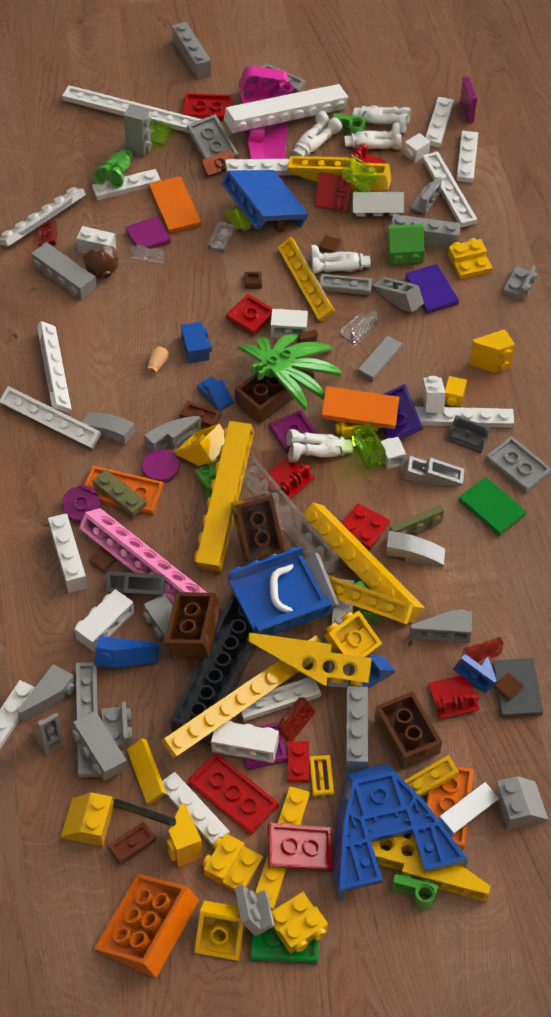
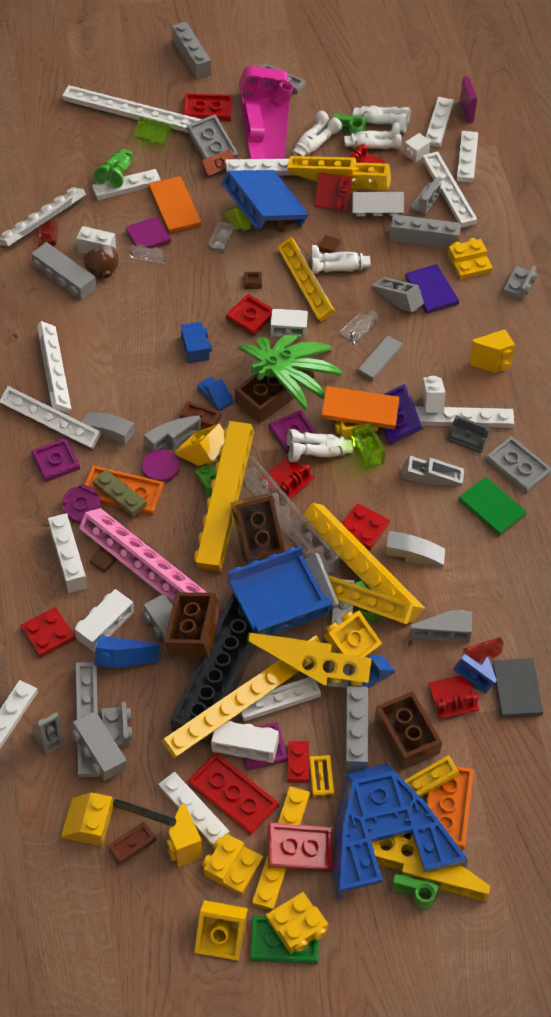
light grey slope [17,664,75,722] -> none
orange slope [94,873,199,978] -> none
dark grey slope [106,571,165,595] -> none
light grey brick [124,104,152,157] -> none
yellow tile [127,738,167,804] -> none
light nougat cone [147,346,169,374] -> none
white brick [224,84,348,133] -> none
light grey bracket [235,884,274,936] -> none
white animal [270,564,293,613] -> none
clear red plate [276,697,315,742] -> none
reddish brown tile [297,330,318,343] -> none
light grey tile [319,274,373,296] -> none
clear neon green bracket [341,154,380,192] -> none
white brick [380,437,406,469] -> none
bright green slope [386,224,424,265] -> none
olive plate [390,505,444,535] -> none
white tile [438,782,499,835] -> none
yellow brick [445,376,467,408] -> none
reddish brown tile [494,673,524,701] -> none
light grey slope [494,776,548,830] -> none
none -> red plate [20,607,75,658]
none -> magenta tile [31,438,80,482]

